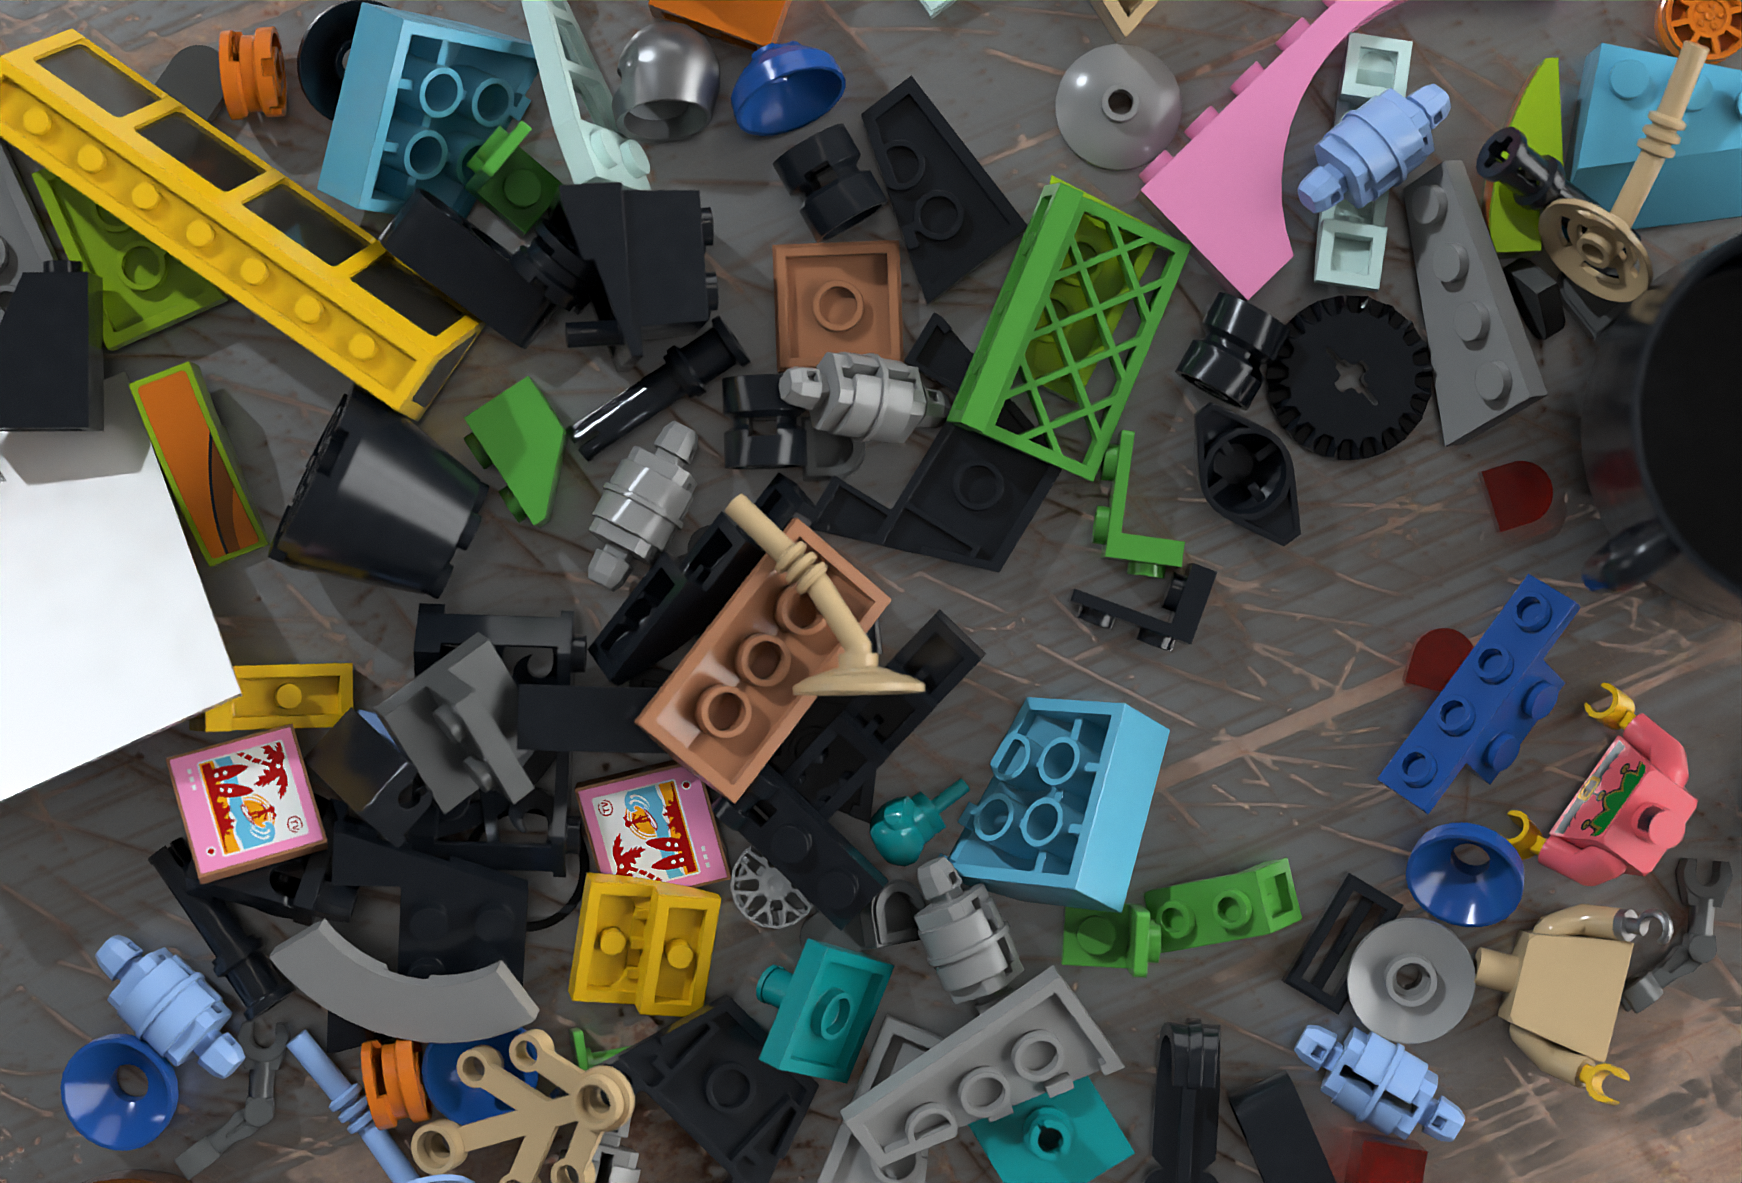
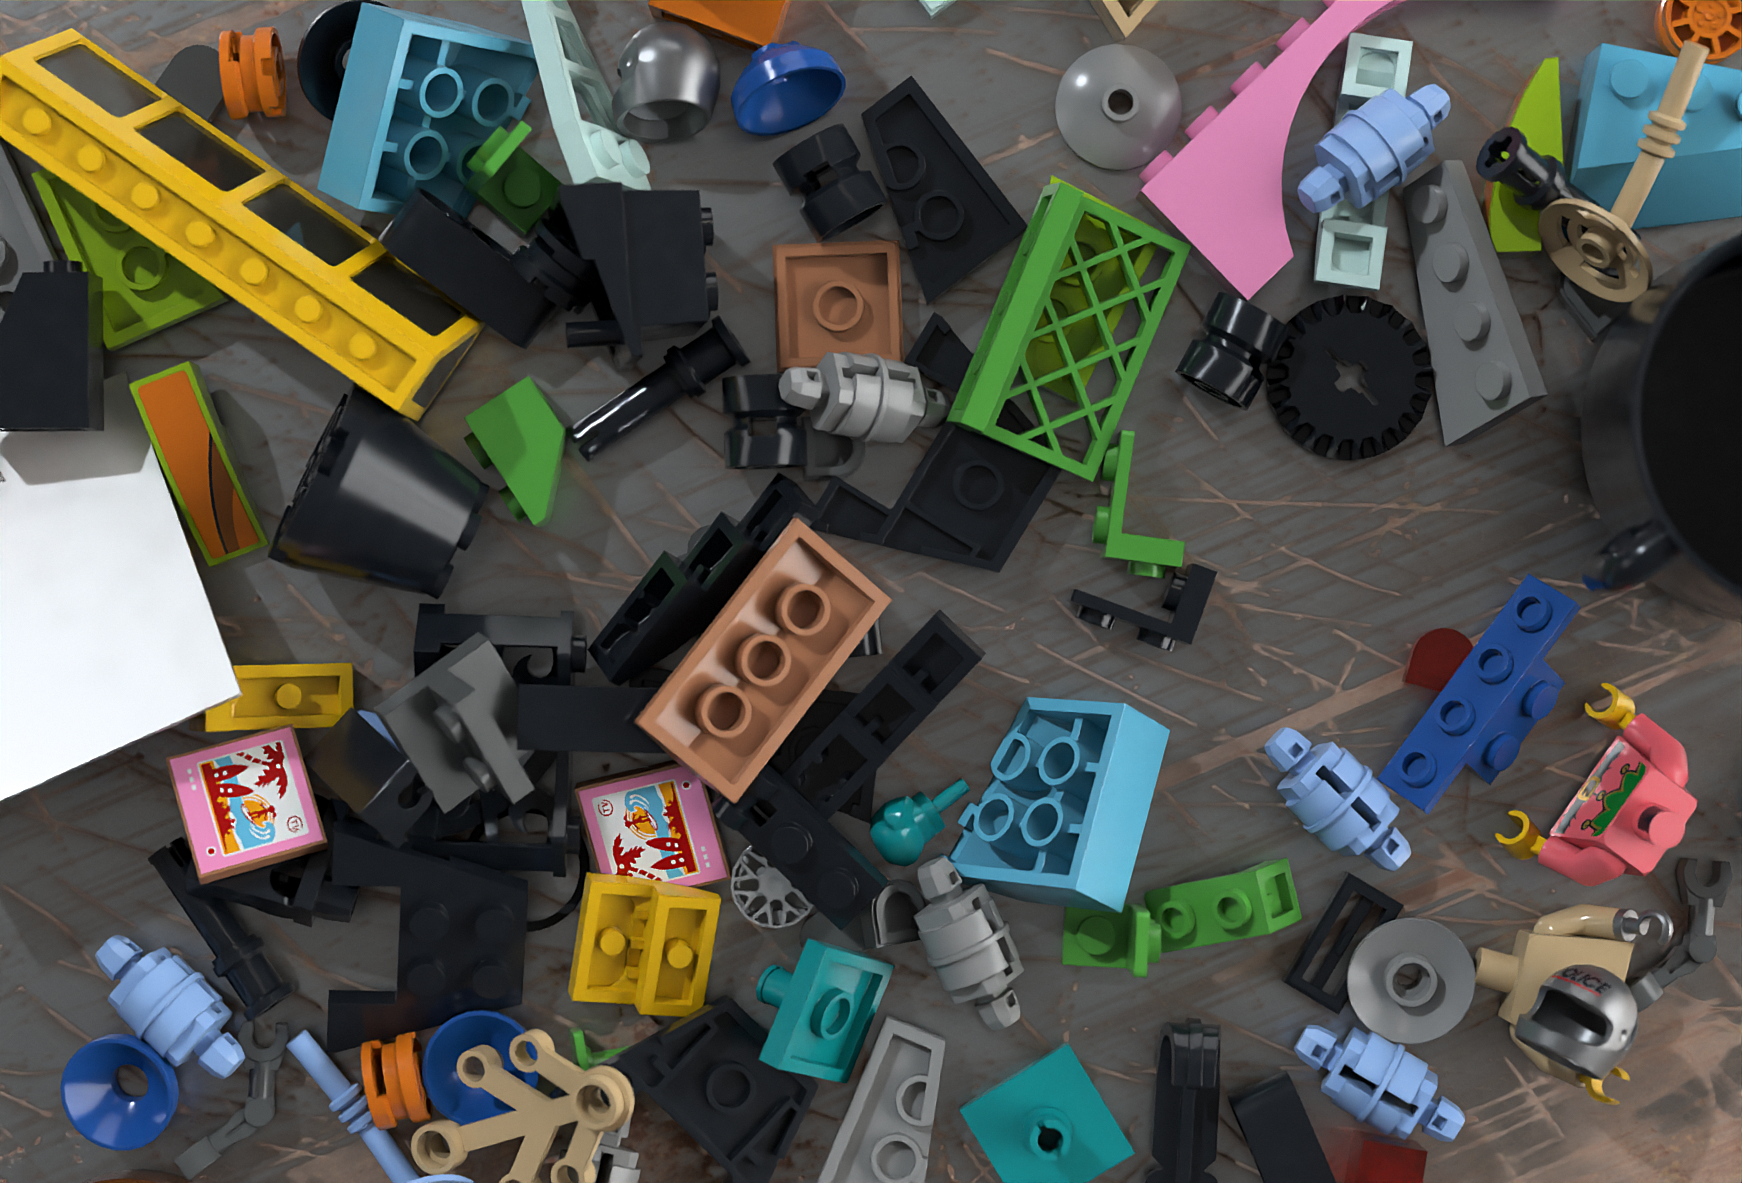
light grey tile [269,918,540,1043] -> none
light grey piece [588,421,698,592] -> none
tan dish [725,493,925,696] -> none
light grey wing [840,965,1125,1168] -> none
black hat [1193,402,1301,547] -> none
blue piece [1406,823,1525,927] -> none
clear red tile [1478,461,1553,533] -> none
dark grey tile [1502,258,1566,340] -> none
none -> light blue piece [1264,727,1411,871]
none -> flat silver helmet [1514,964,1639,1081]

